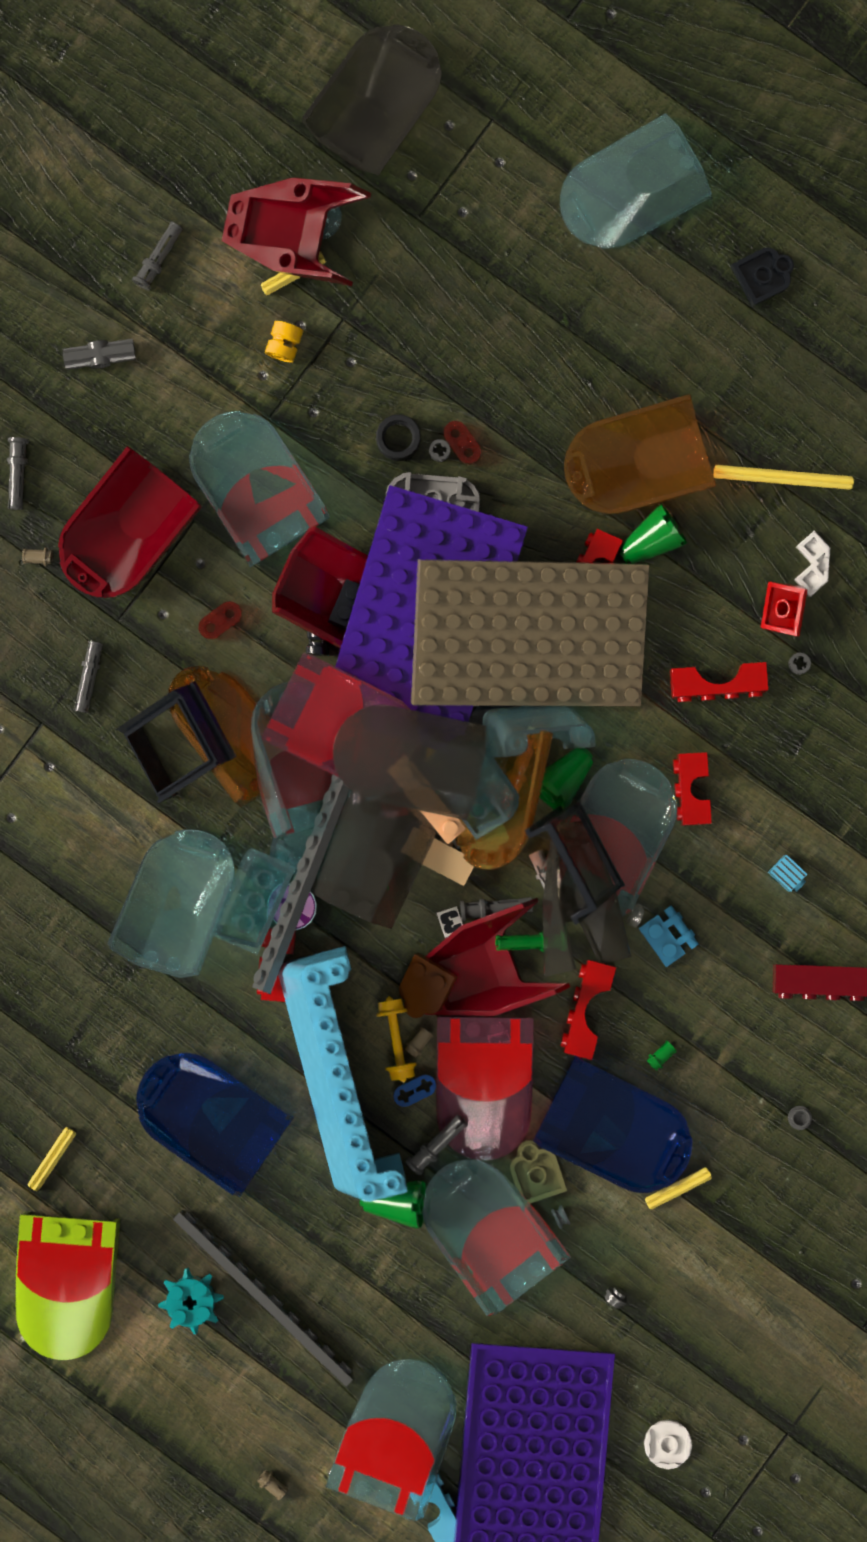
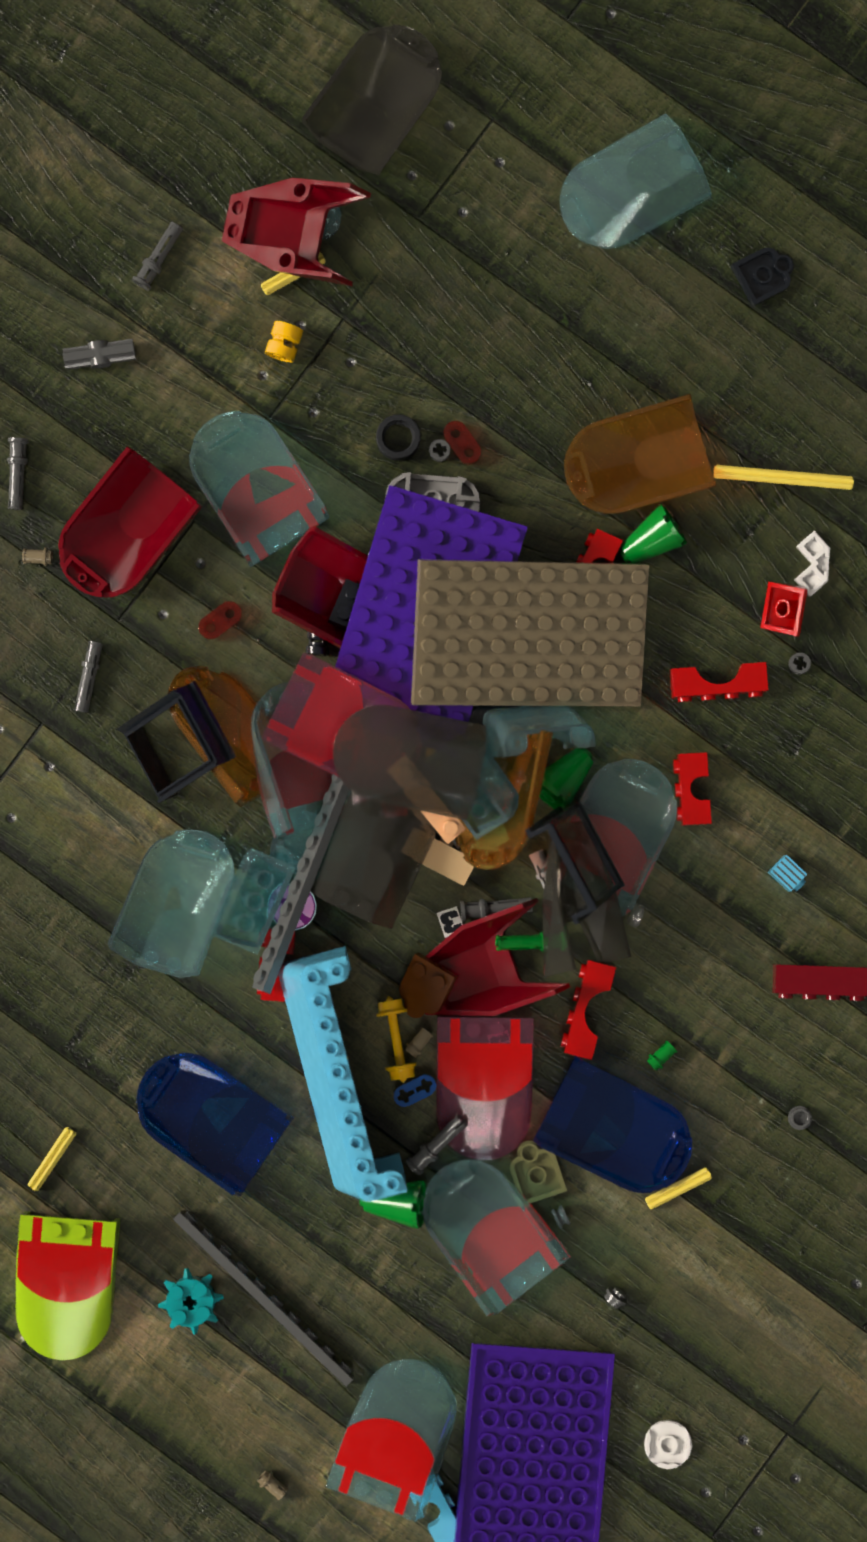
dark azure plate [638,905,699,967] -> none

